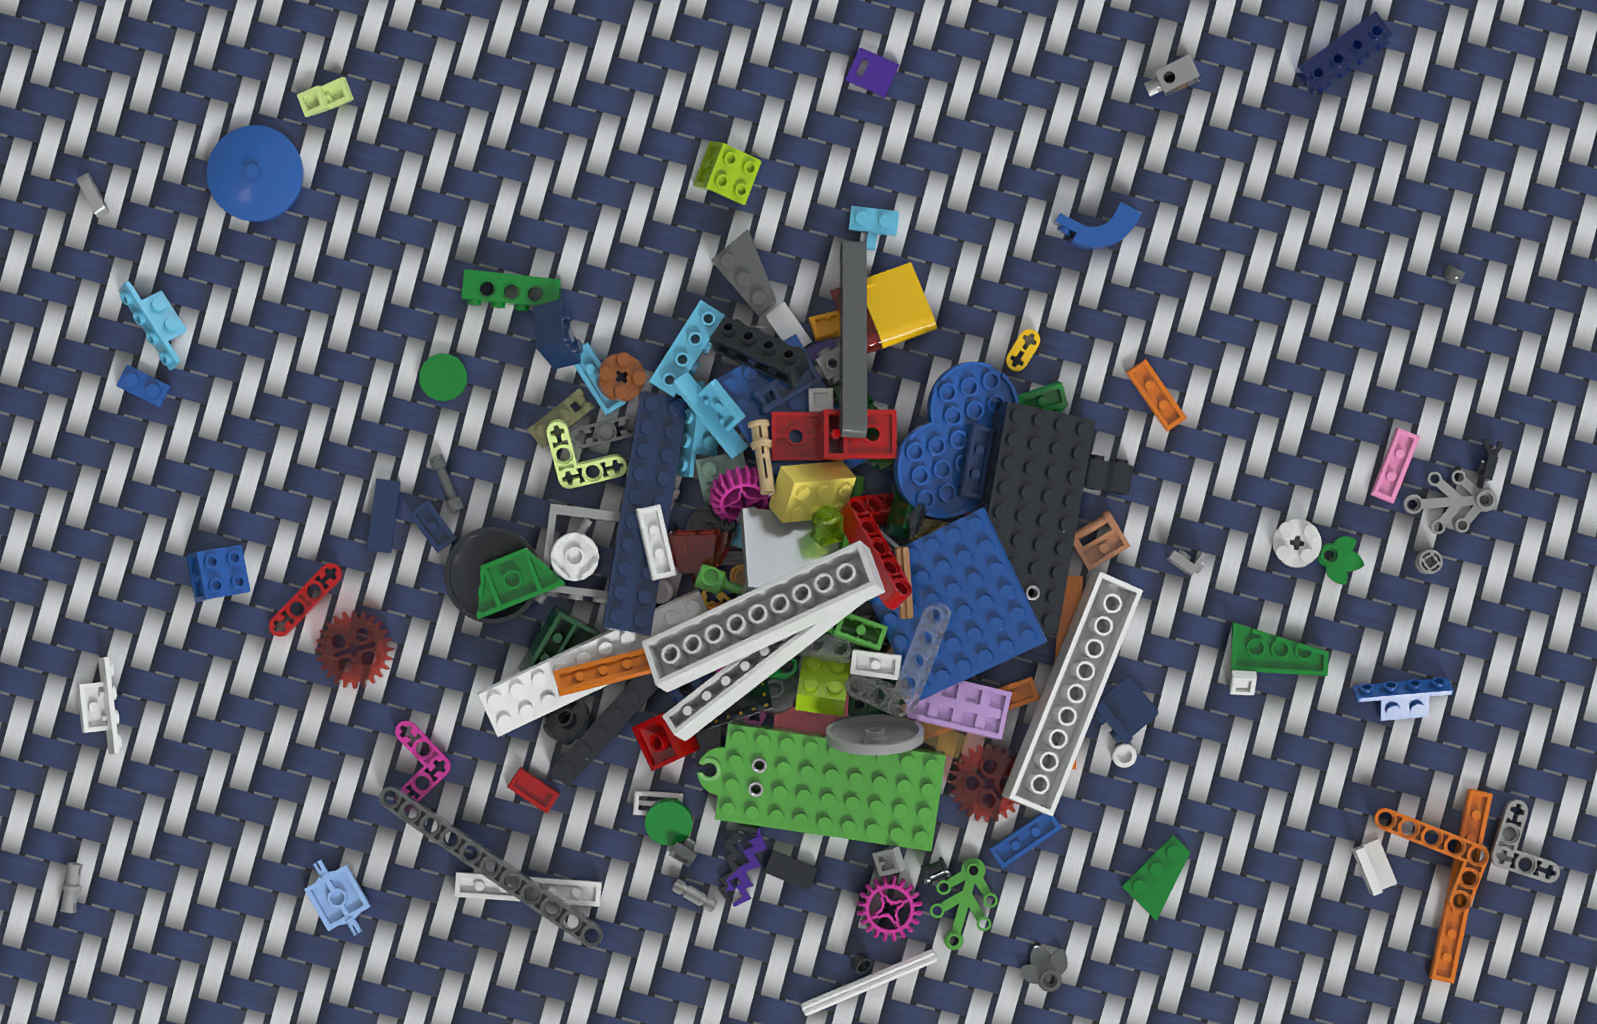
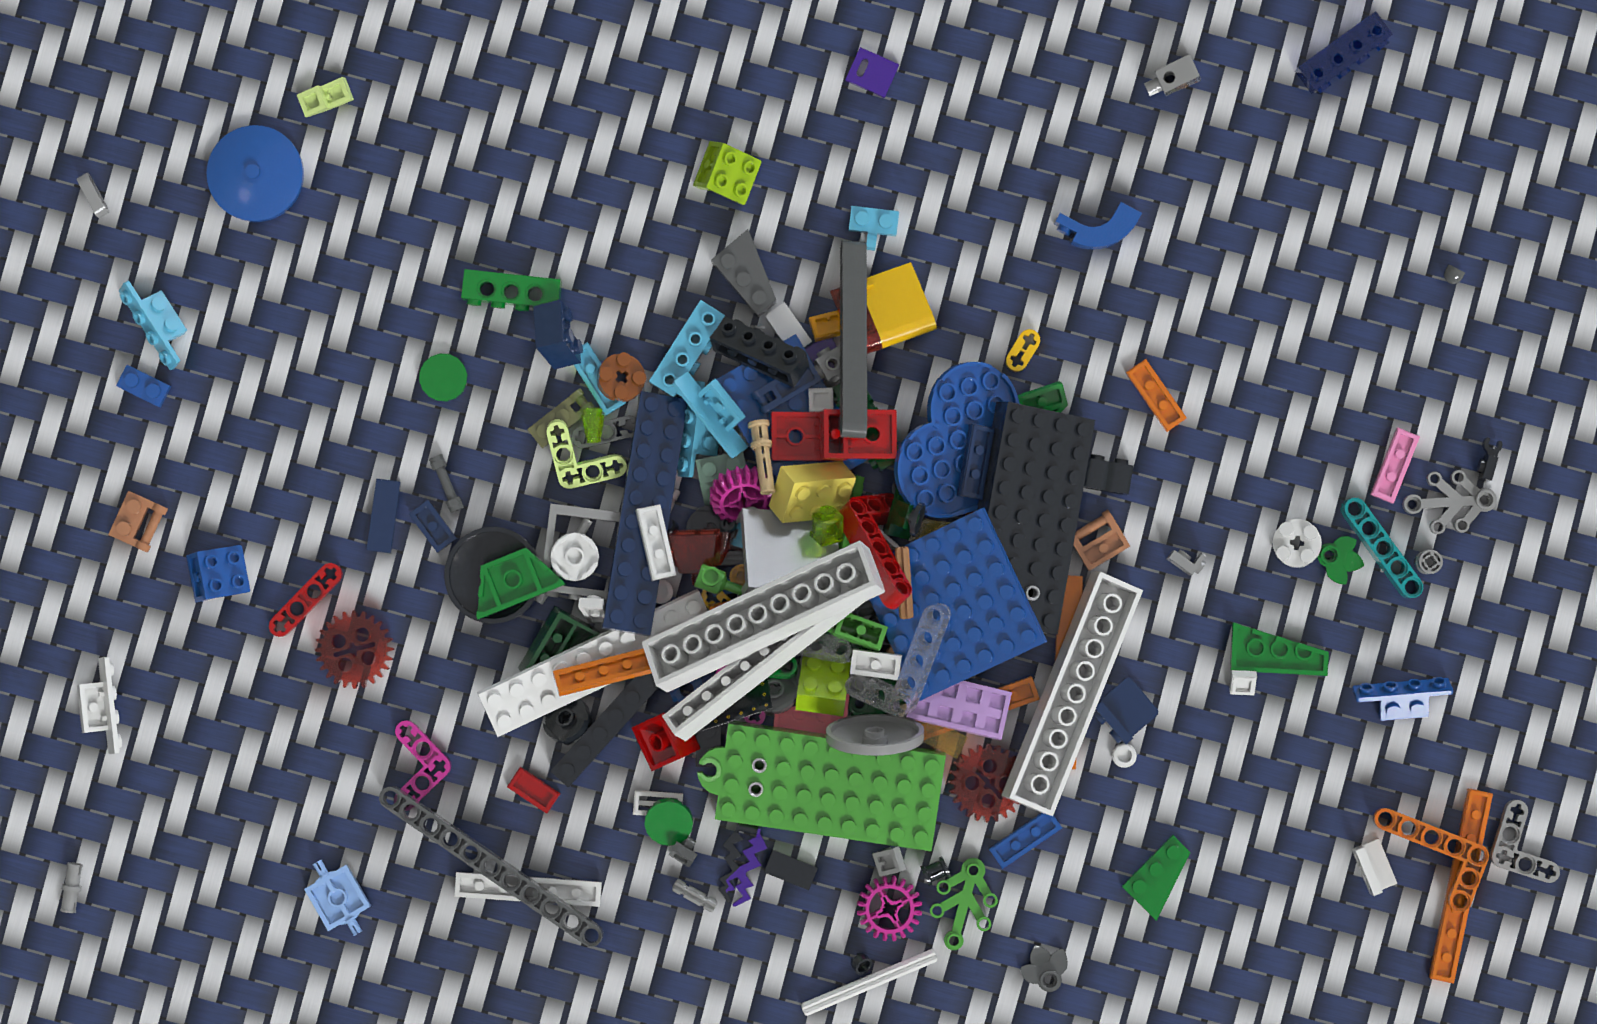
none -> nougat plate [108,491,168,552]
none -> white plate [578,595,606,624]
none -> clear neon green cone [581,408,605,443]
none -> teal beam [1341,498,1423,598]

